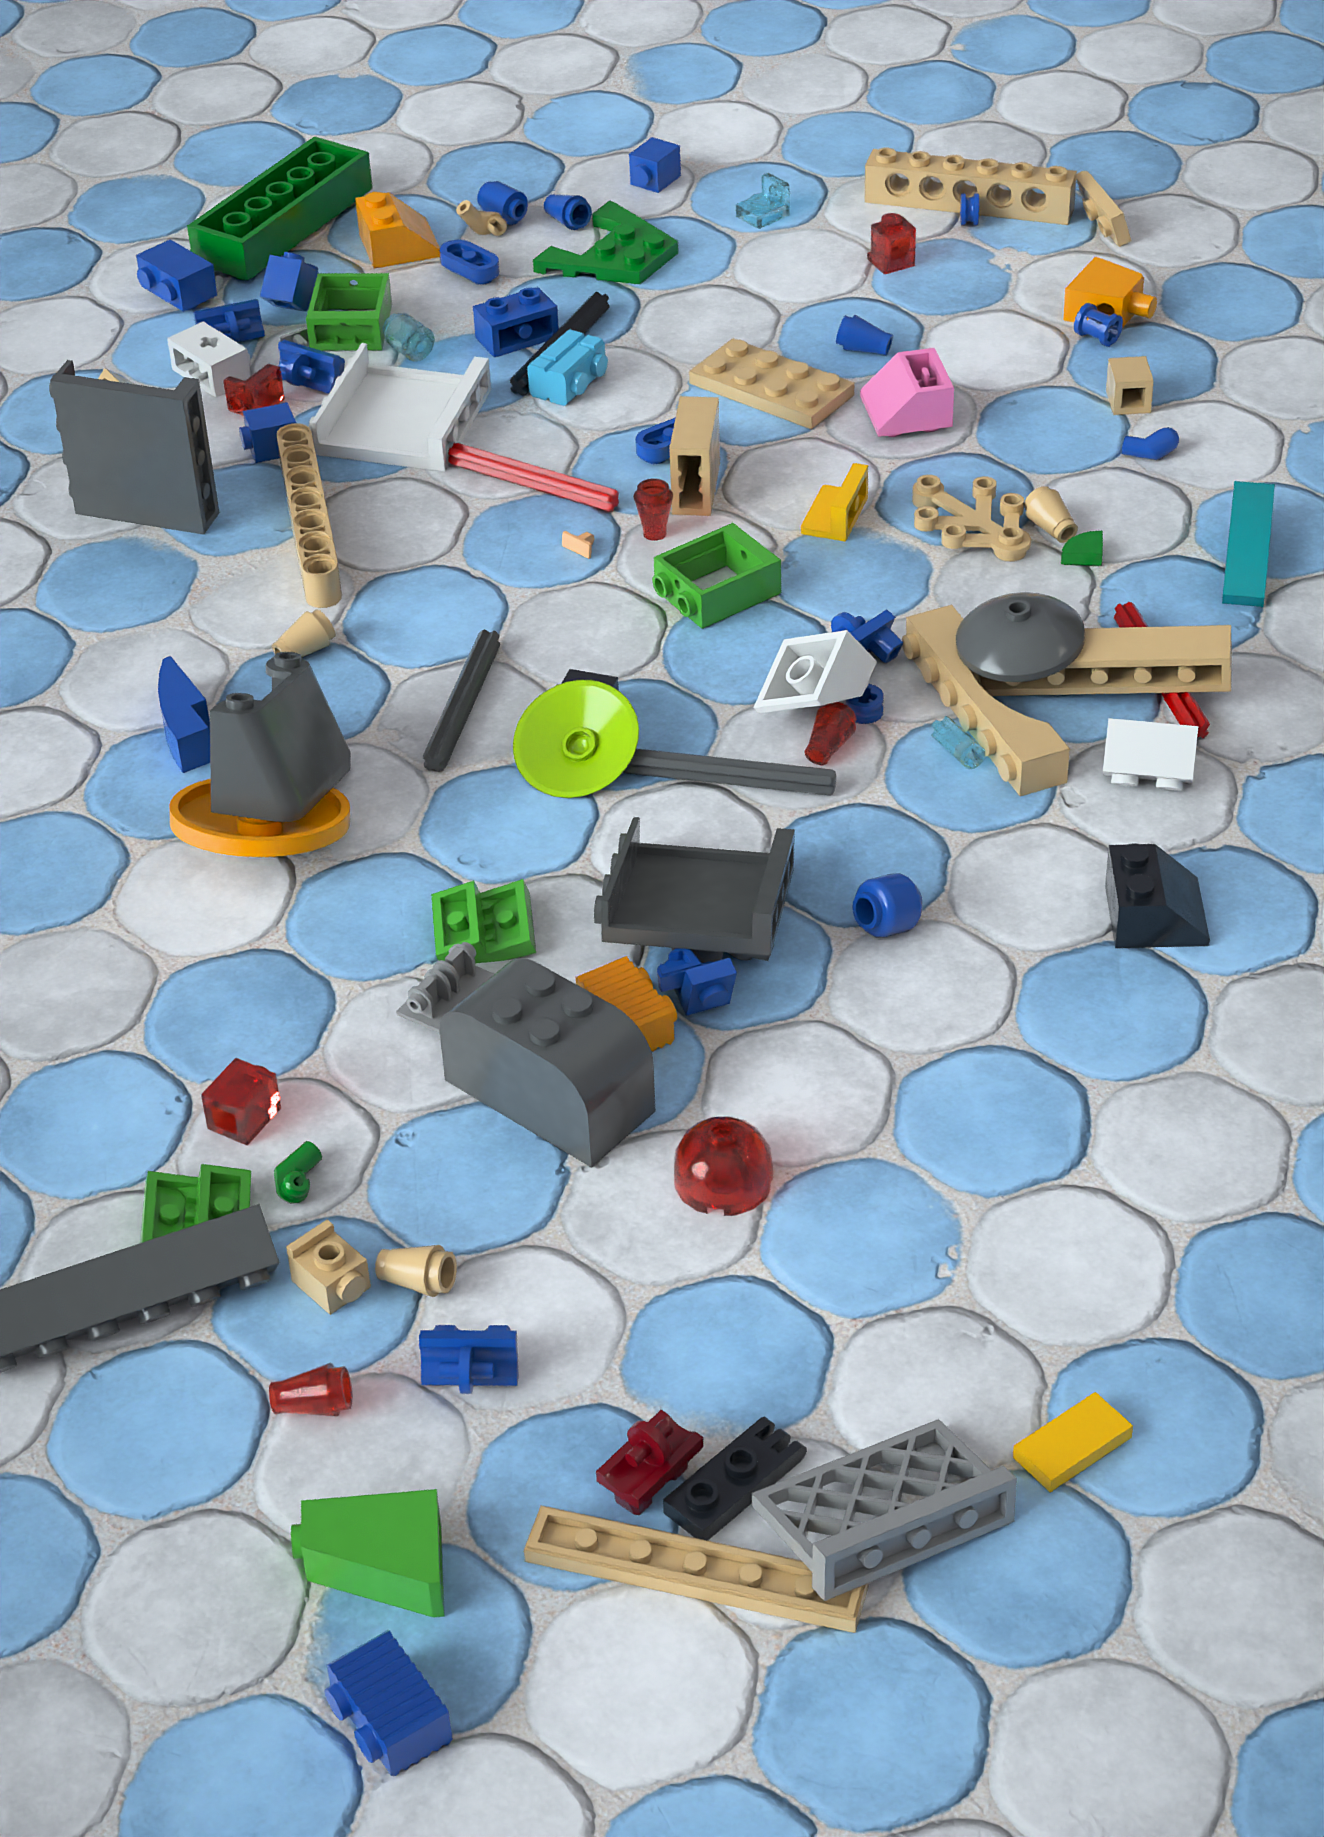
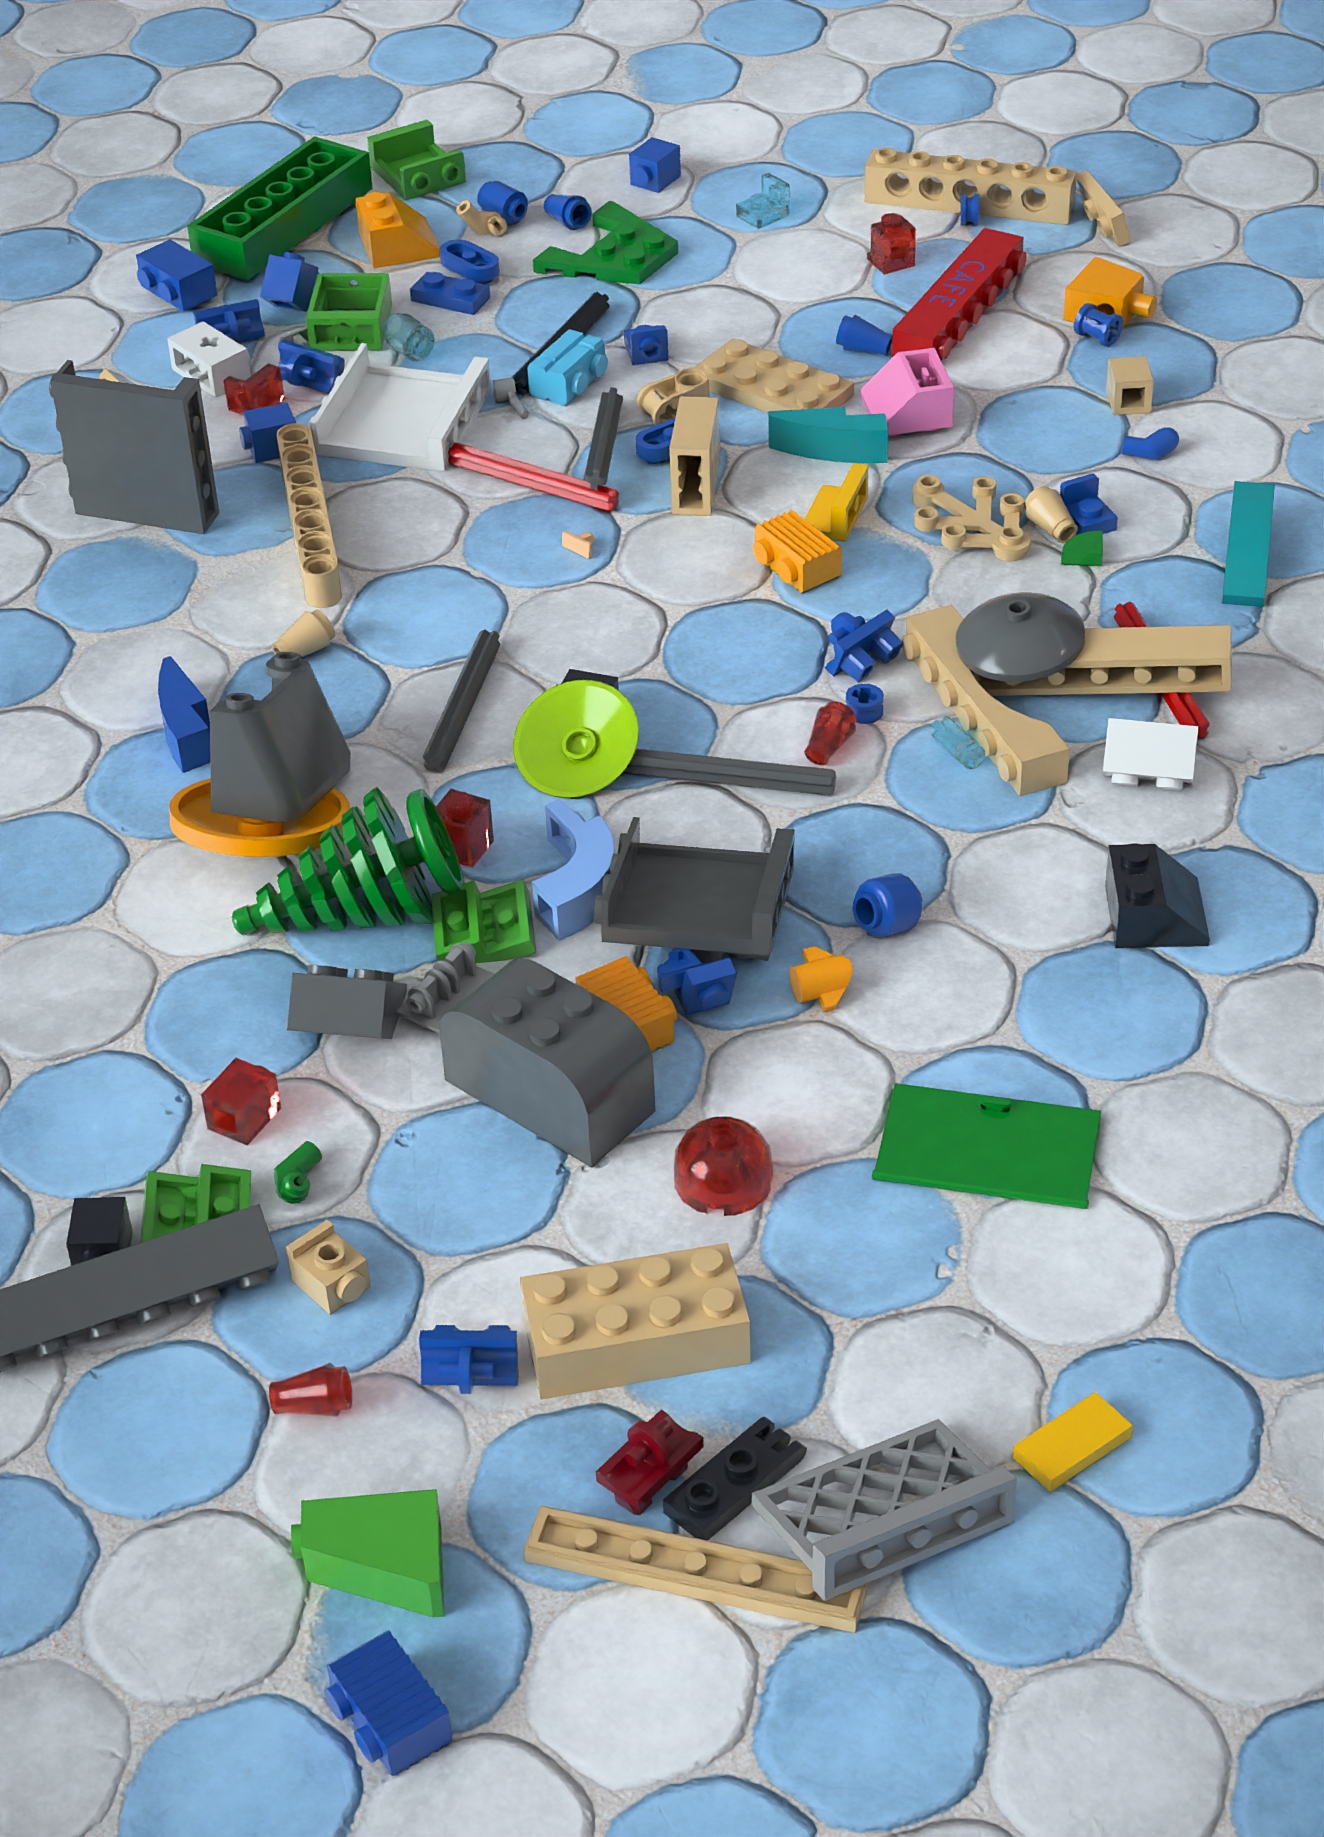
tan cone [375,1245,457,1297] -> none
blue brick [473,287,559,358] -> none
clear red cone [633,479,673,541] -> none
bright green window [652,523,781,629] -> none
white slope [754,630,877,713] -> none
none -> black brick [66,1197,133,1266]
none -> green plant [232,787,465,935]
none -> dark grey slope [287,965,407,1039]
none -> bright green panel [367,119,466,200]
none -> blue plate [410,272,490,315]
none -> clear red brick [436,789,494,868]
none -> light grey hand [493,378,529,419]
none -> tan brick [520,1243,751,1400]
none -> light blue arch [532,799,615,941]
none -> dark grey axle [584,387,623,490]
none -> blue bracket [623,325,669,365]
none -> tan piece [636,368,710,425]
none -> light orange brick [753,509,842,593]
none -> teal slope [768,407,888,463]
none -> light orange piece [789,946,853,1012]
none -> green container [872,1083,1101,1209]
none -> red brick [892,228,1027,361]
none -> blue bracket [1060,473,1118,535]

